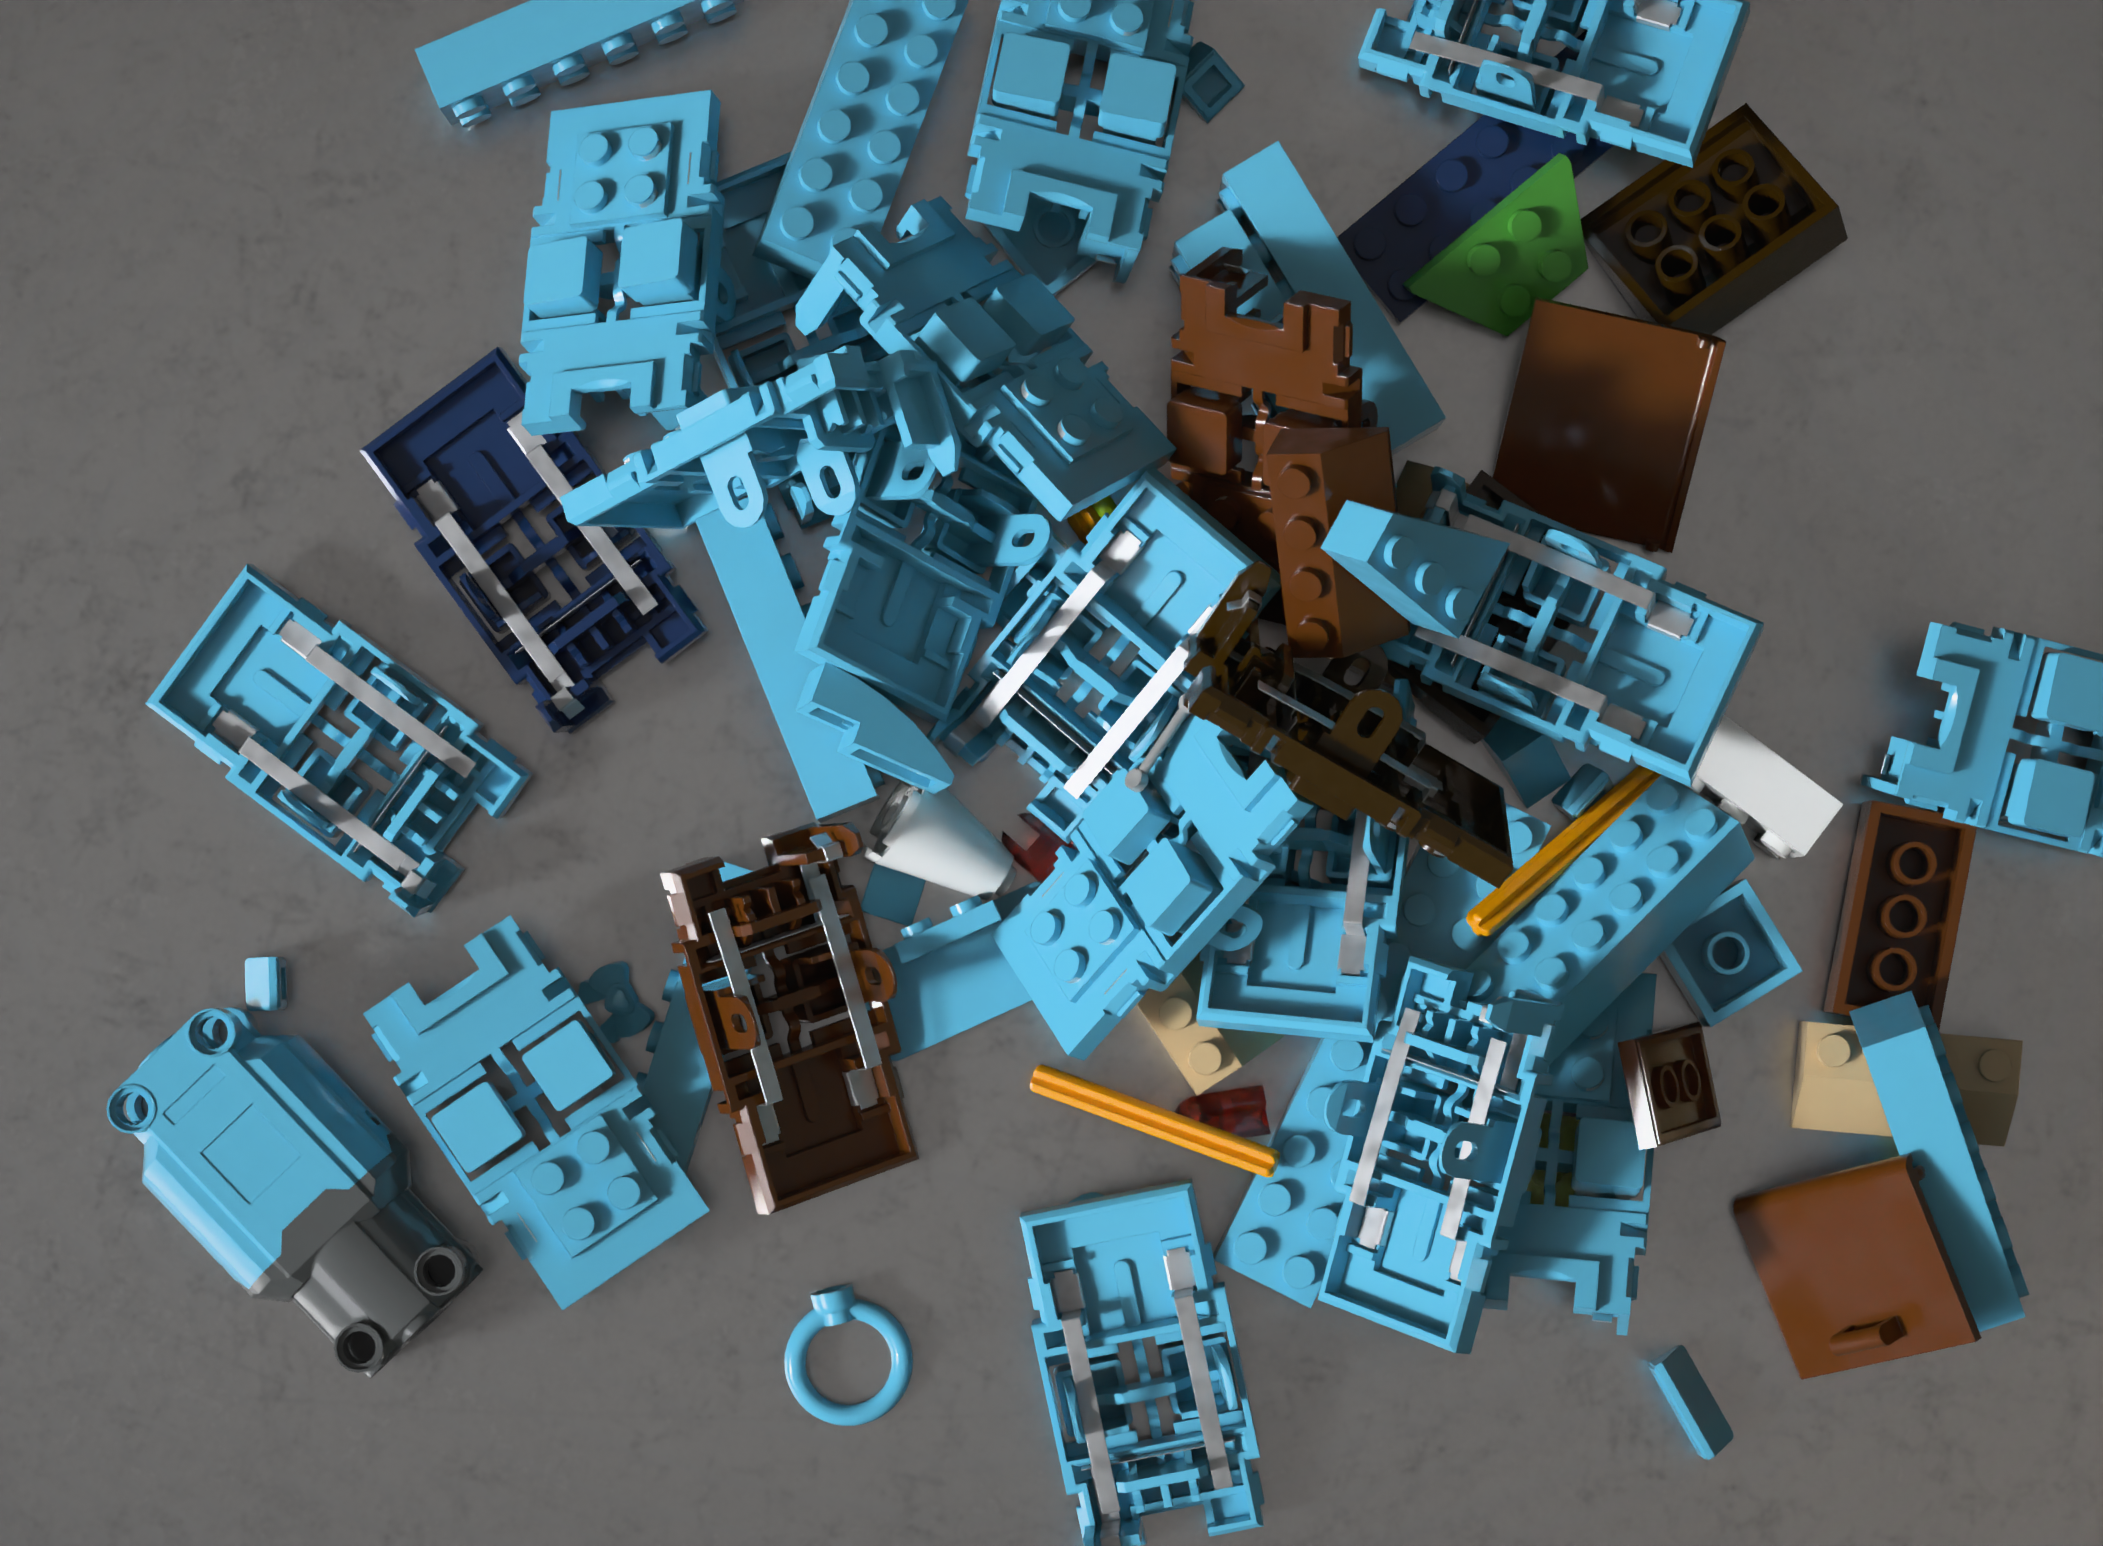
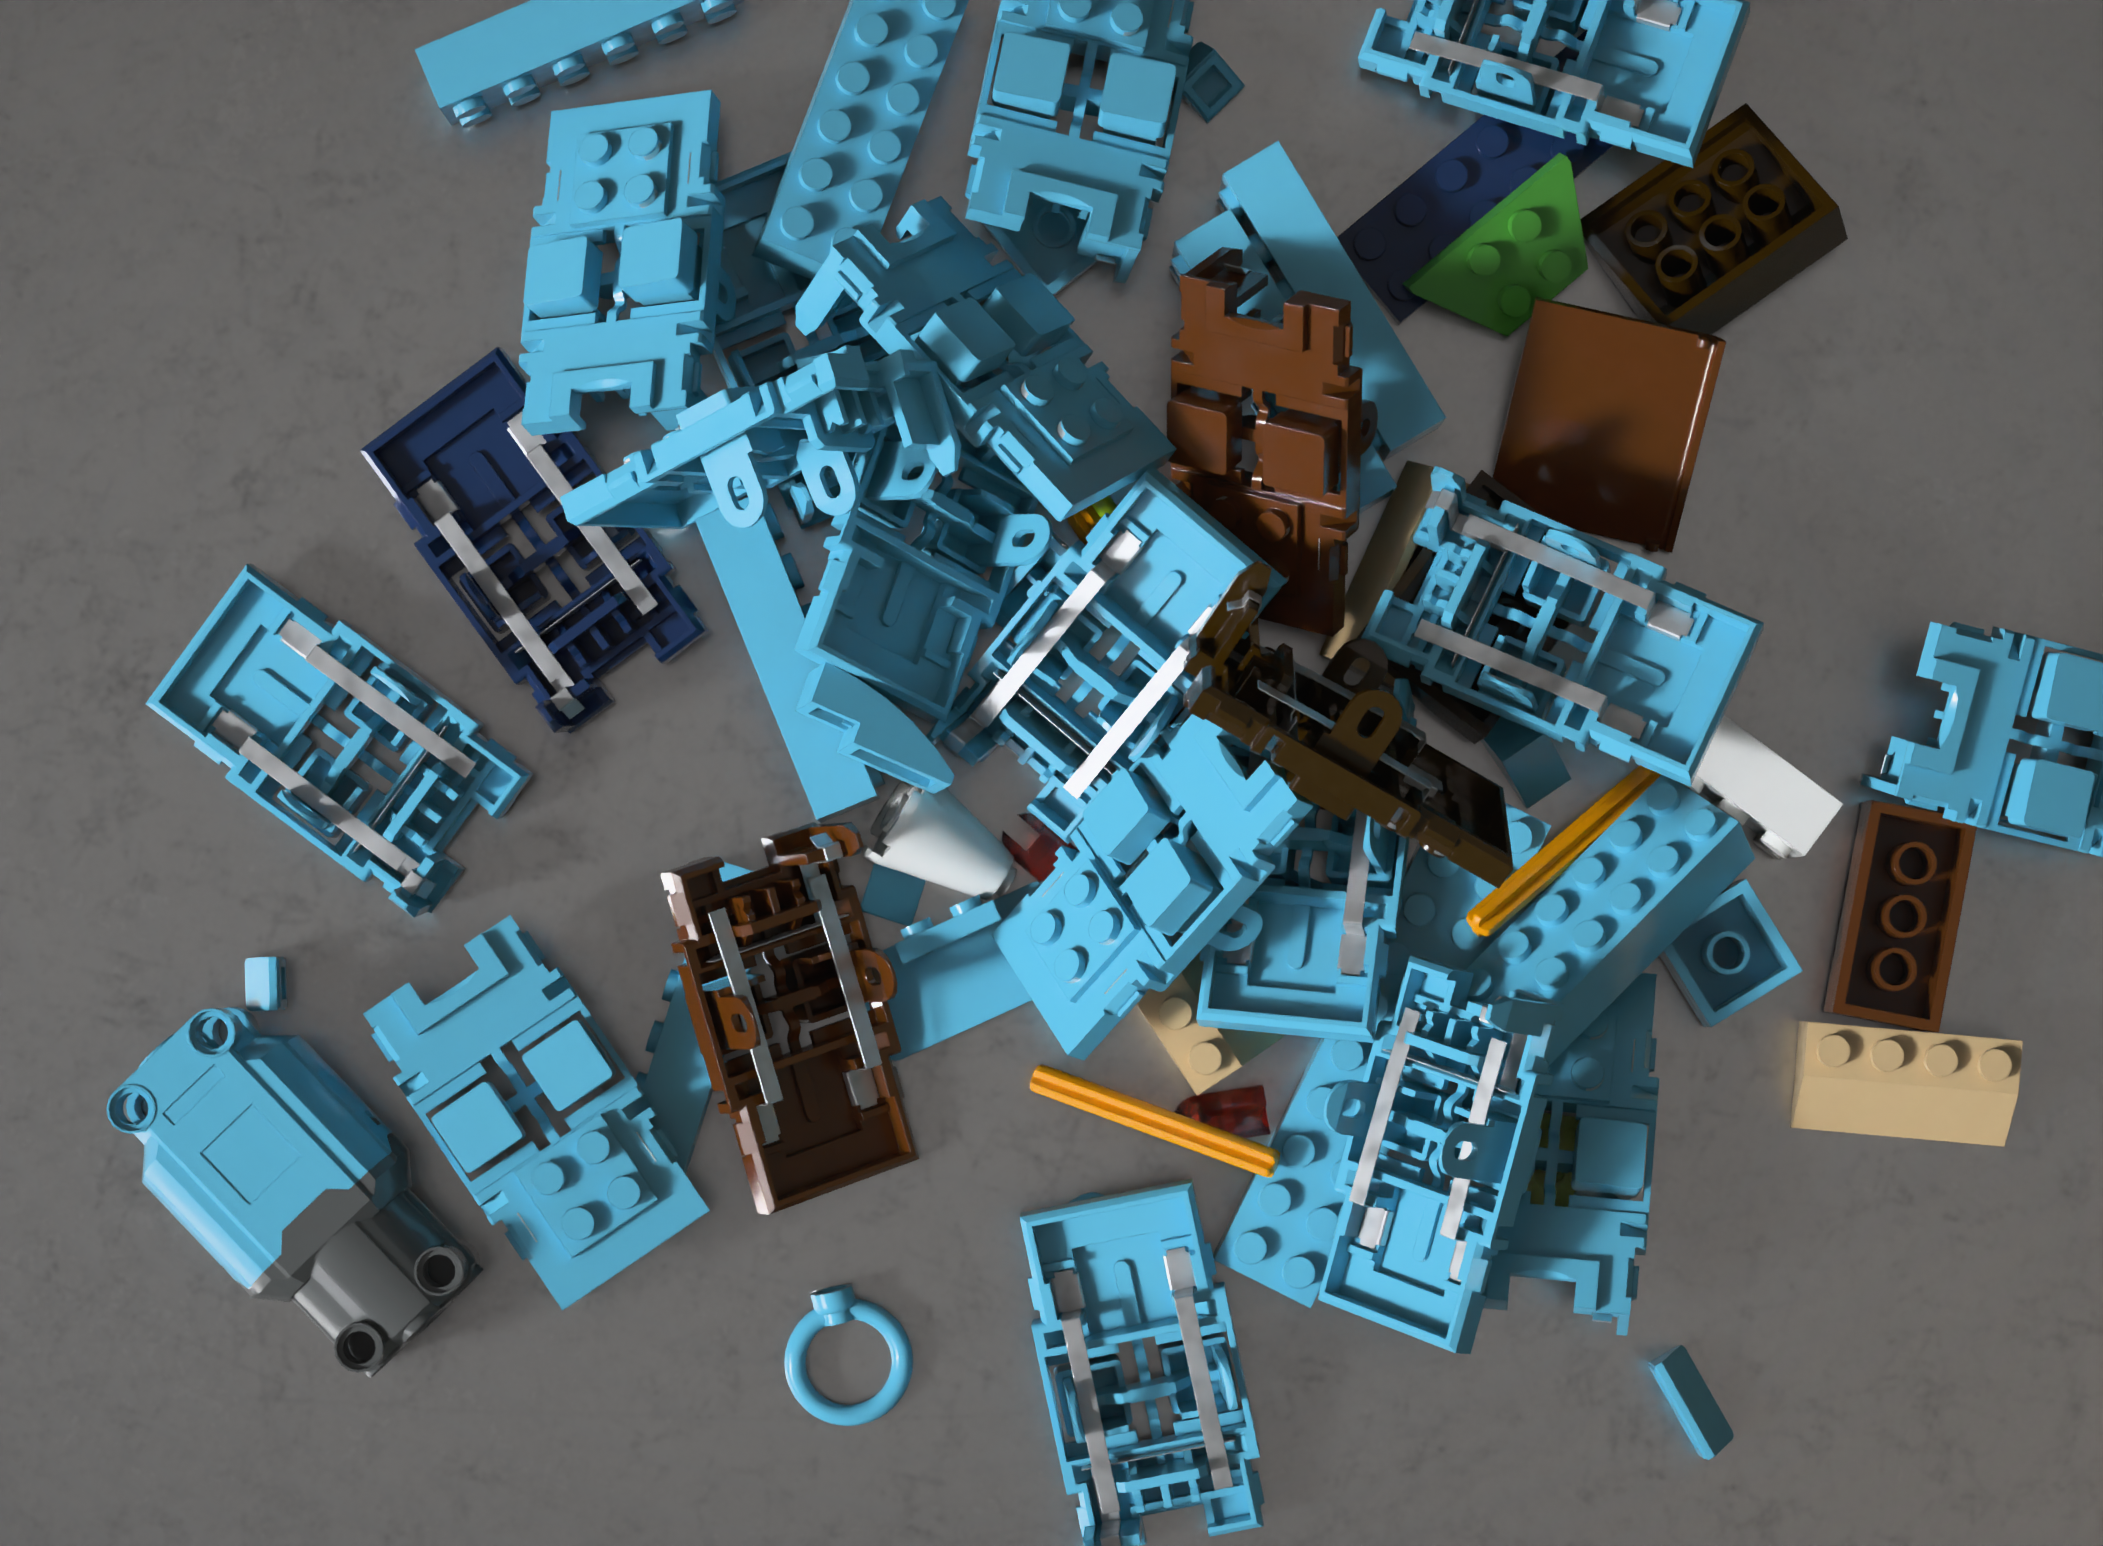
medium azure piece [578,961,655,1043] -> none
light grey hinge [1125,694,1192,793] -> none
reddish brown slope [1266,427,1411,658] -> none
medium azure wedge [1321,500,1510,639] -> none
medium azure slope [1552,764,1614,822] -> none
reddish brown tile [1618,1022,1722,1150] -> none
reddish brown container [1733,1153,1982,1380] -> none
medium azure brick [1849,991,2029,1332] -> none

